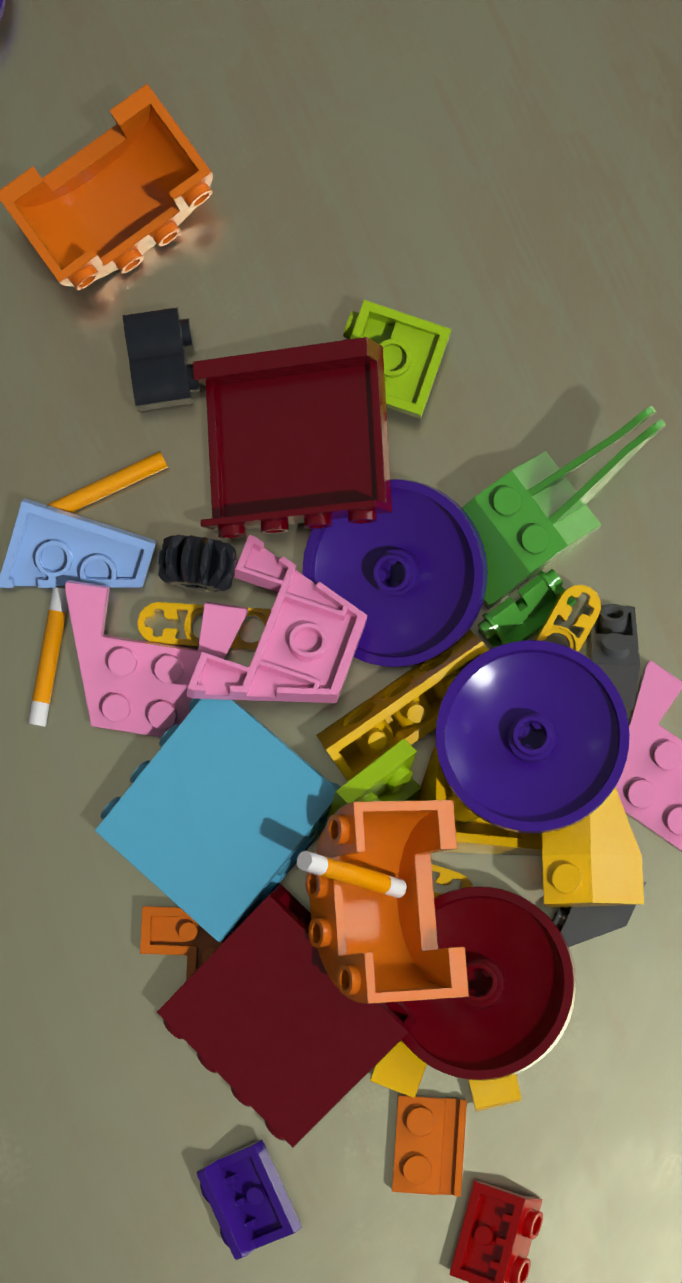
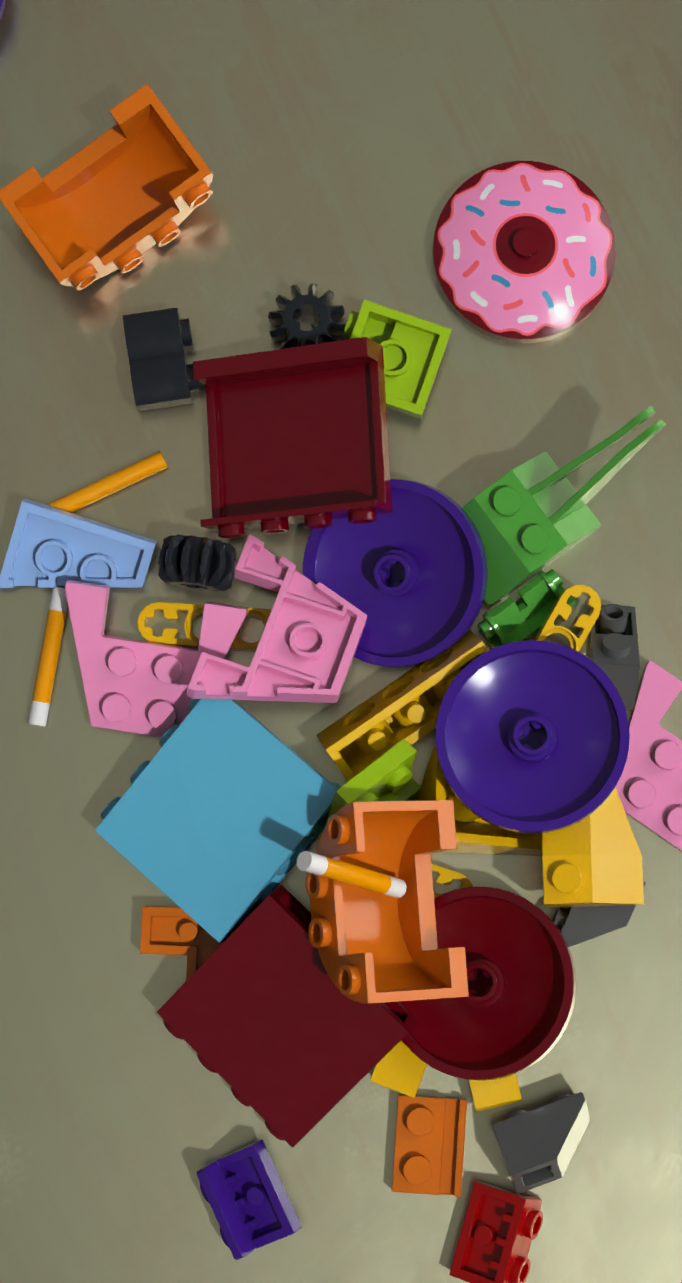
none -> black gear [268,283,346,349]
none -> dish [433,161,616,343]
none -> dark grey slope [492,1092,590,1194]

